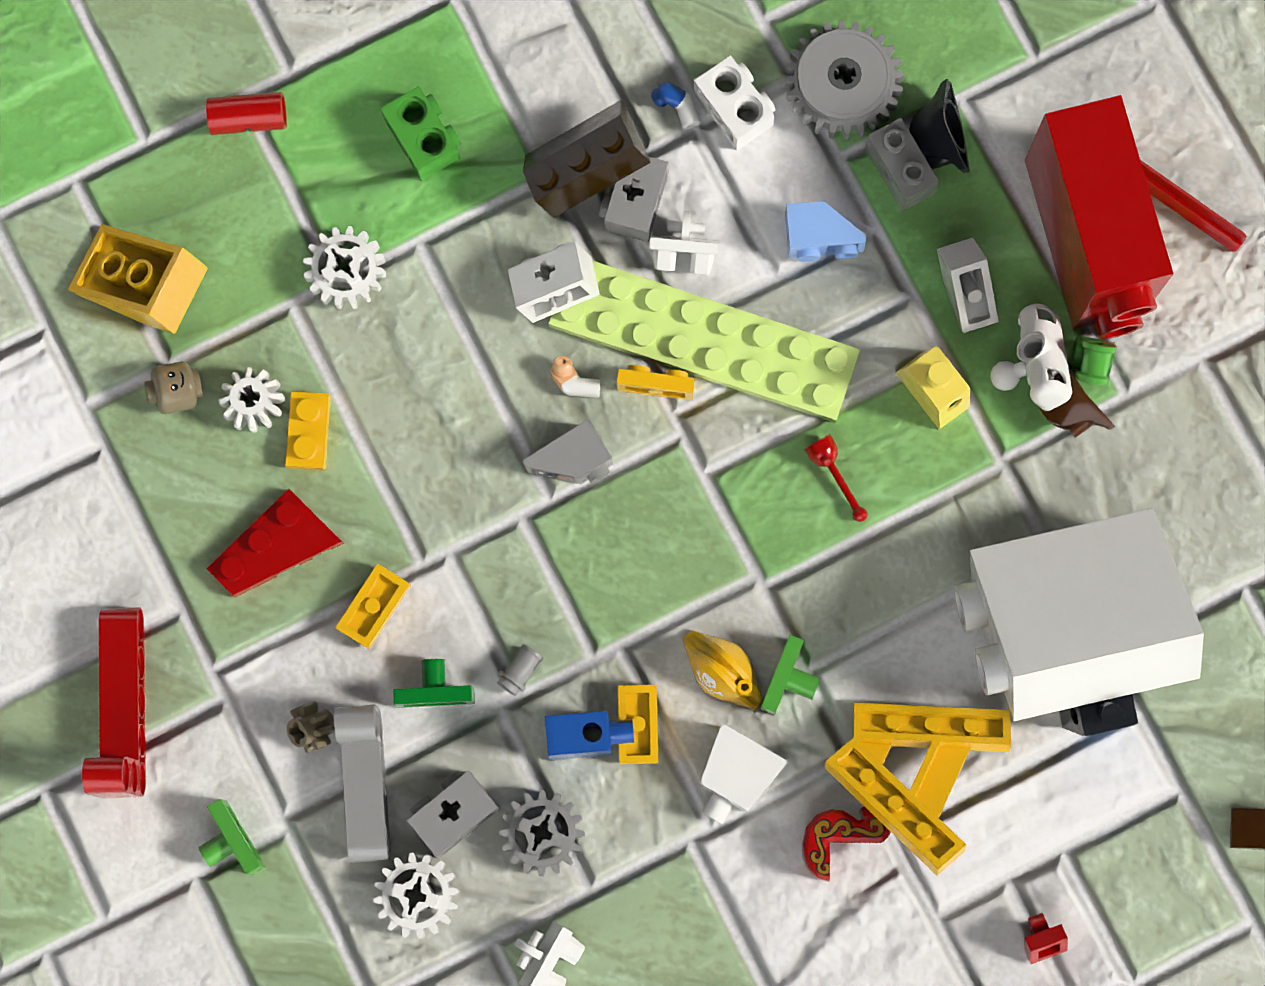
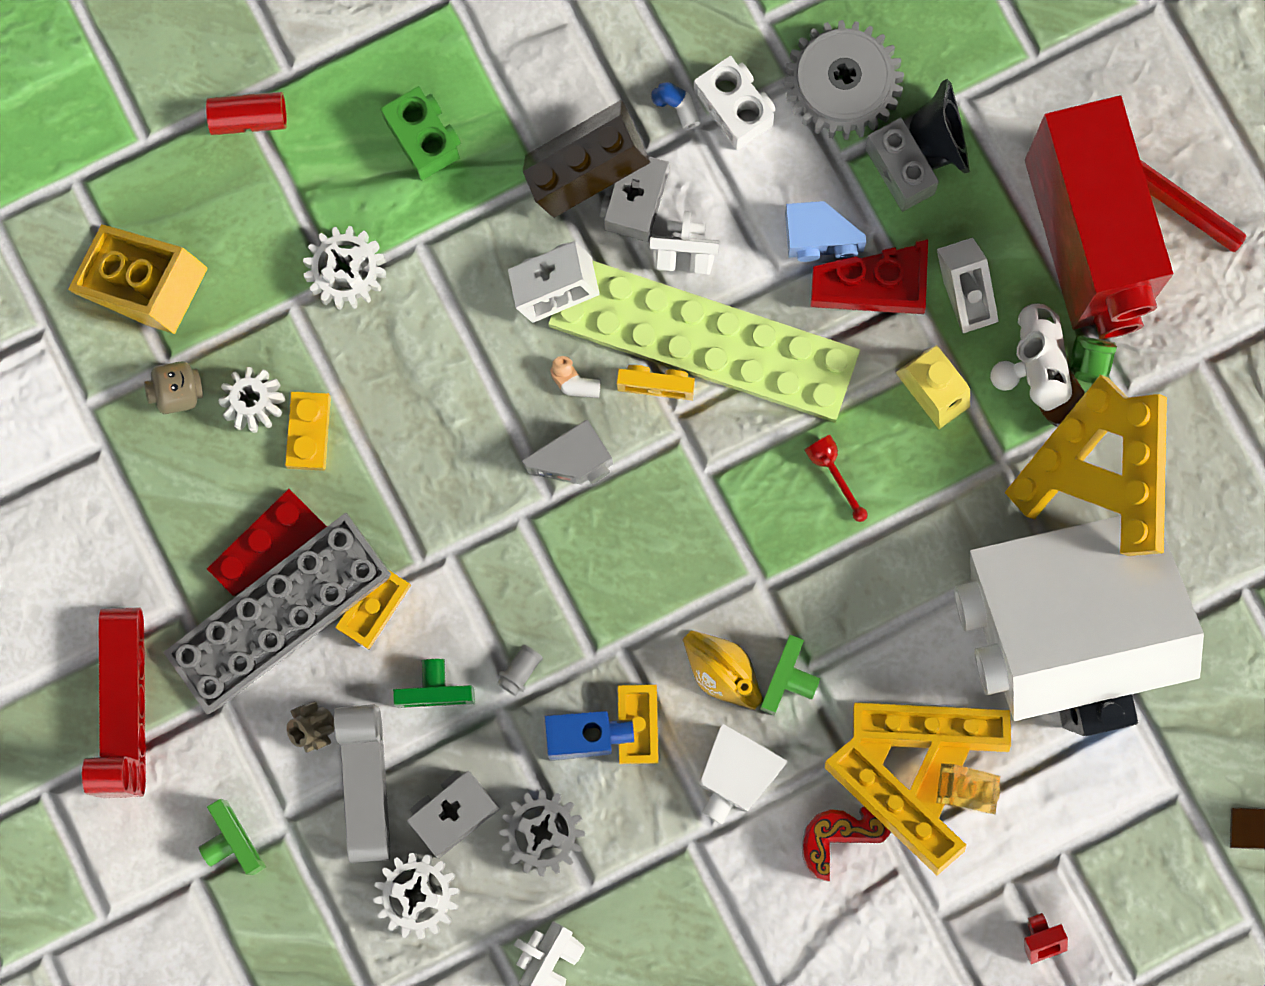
none -> light grey plate [163,513,392,714]
none -> red wing [811,239,929,314]
none -> clear yellow plate [936,763,1000,815]
none -> yellow plate [1004,374,1167,556]

